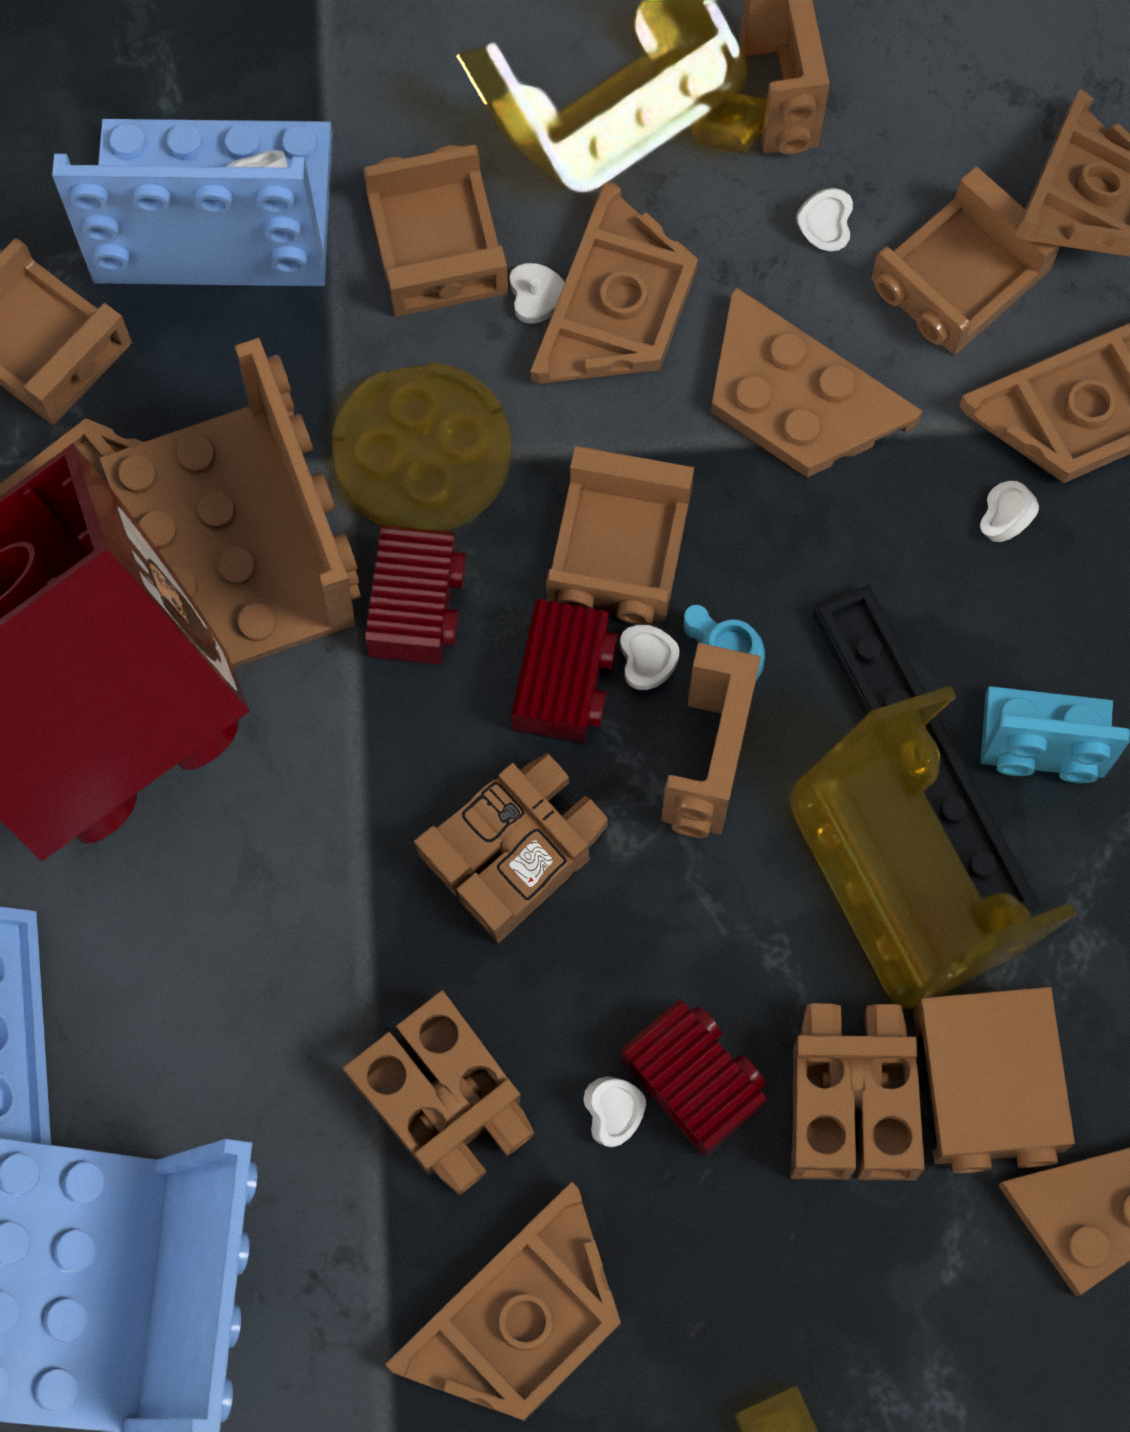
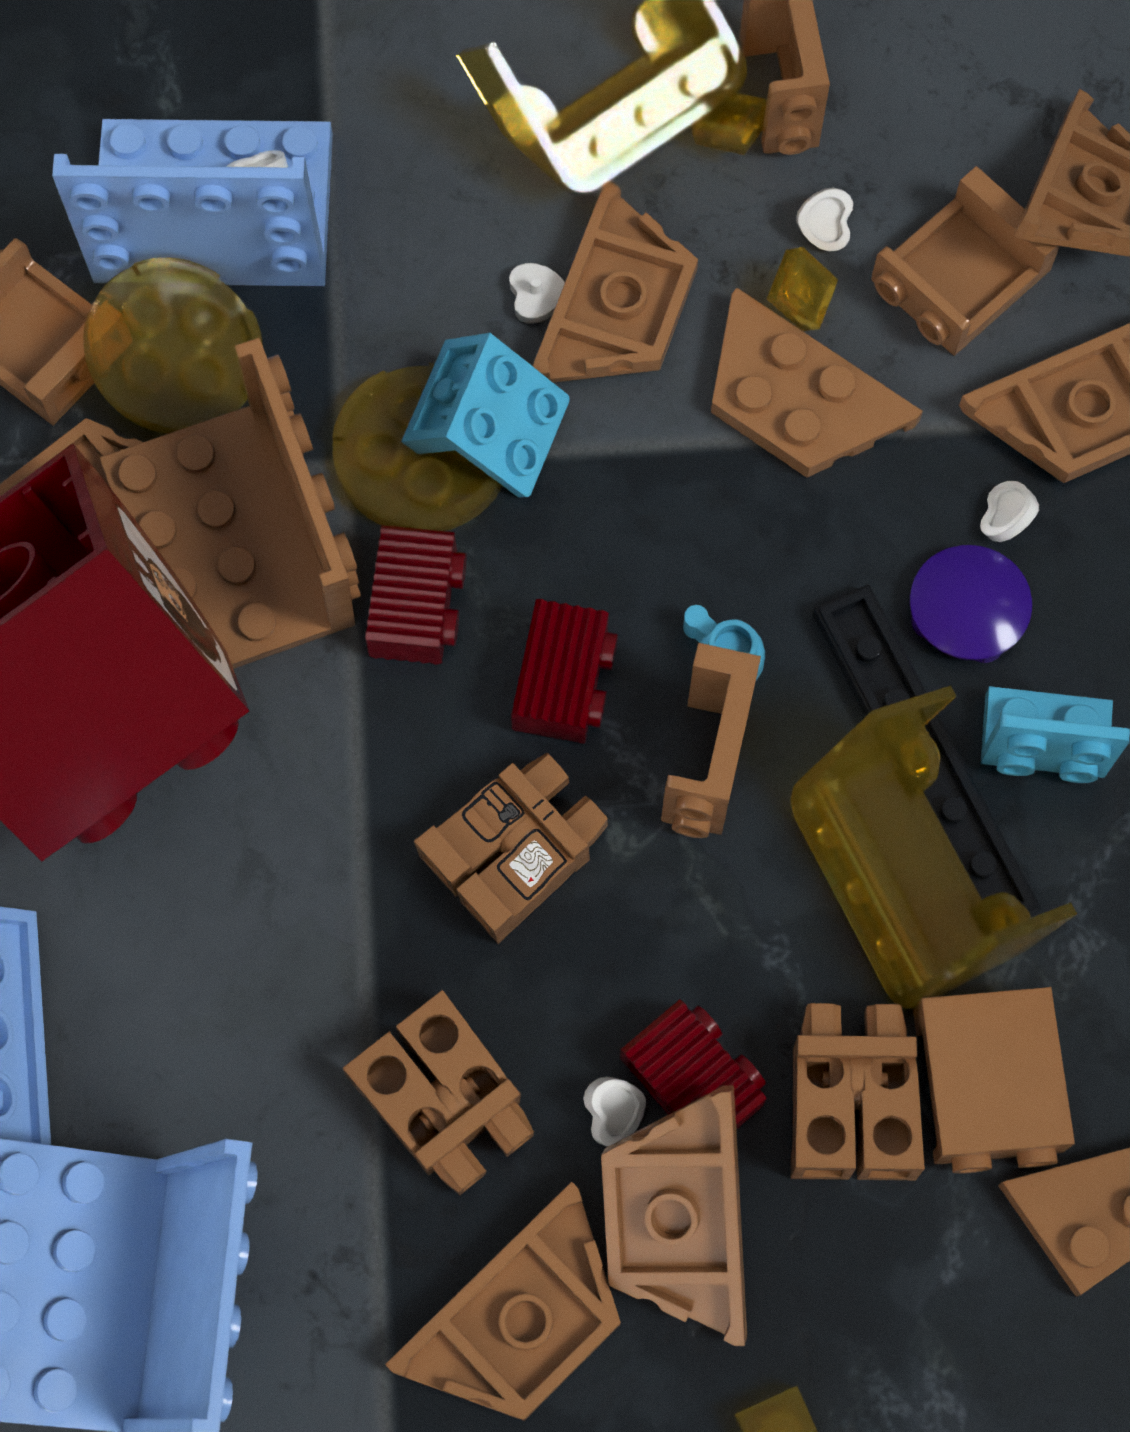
medium nougat panel [363,145,508,317] -> none
medium nougat panel [546,446,694,625] -> none
white piece [620,625,679,690] -> none
none -> clear yellow tile [83,257,263,434]
none -> medium azure bracket [401,333,570,498]
none -> medium nougat wing [601,1086,747,1346]
none -> clear yellow plate [767,247,838,331]
none -> dark purple dish [910,545,1032,663]

